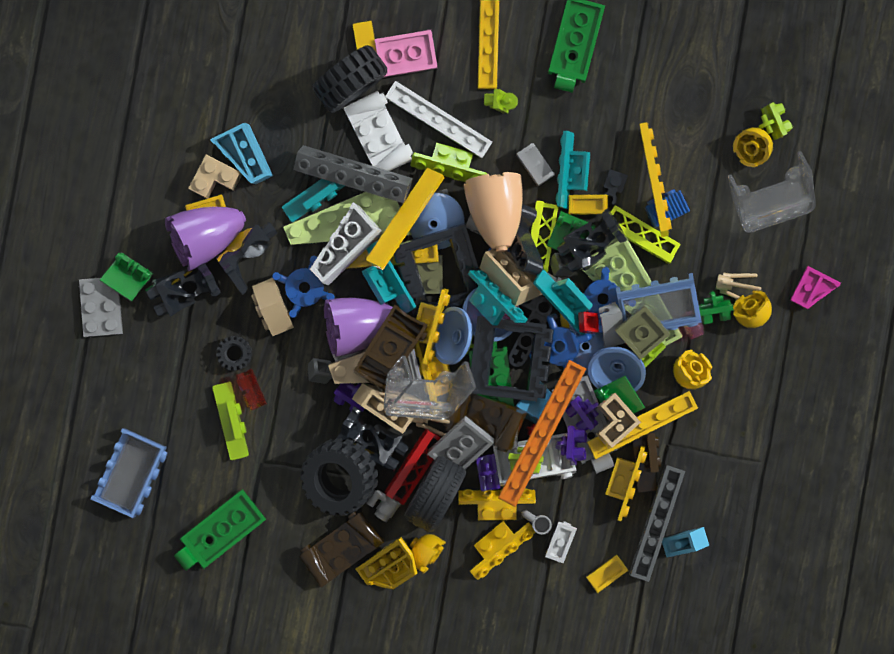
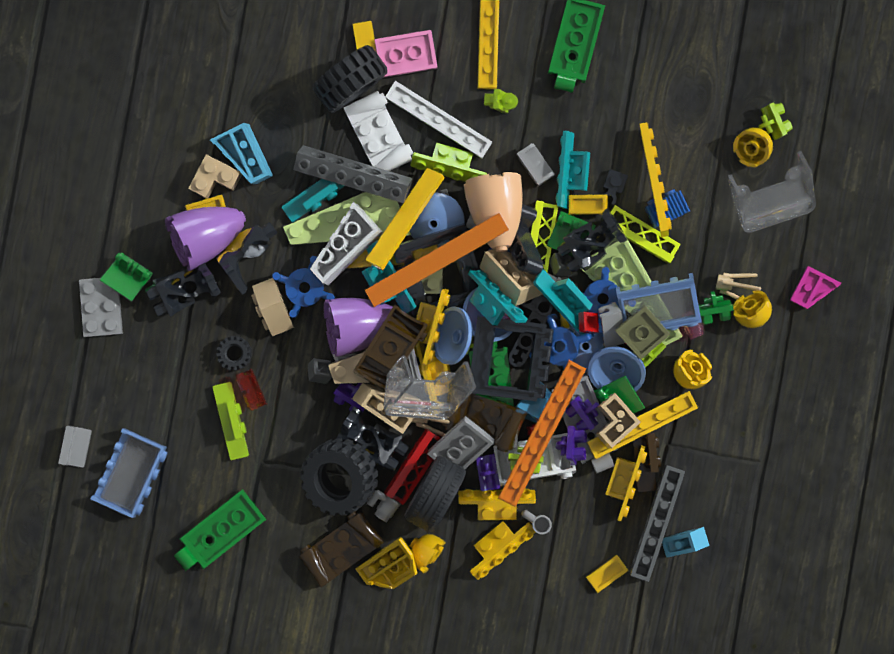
white plate [545,522,577,563] -> none
none -> light grey panel [58,426,92,467]
none -> orange tile [365,213,509,307]

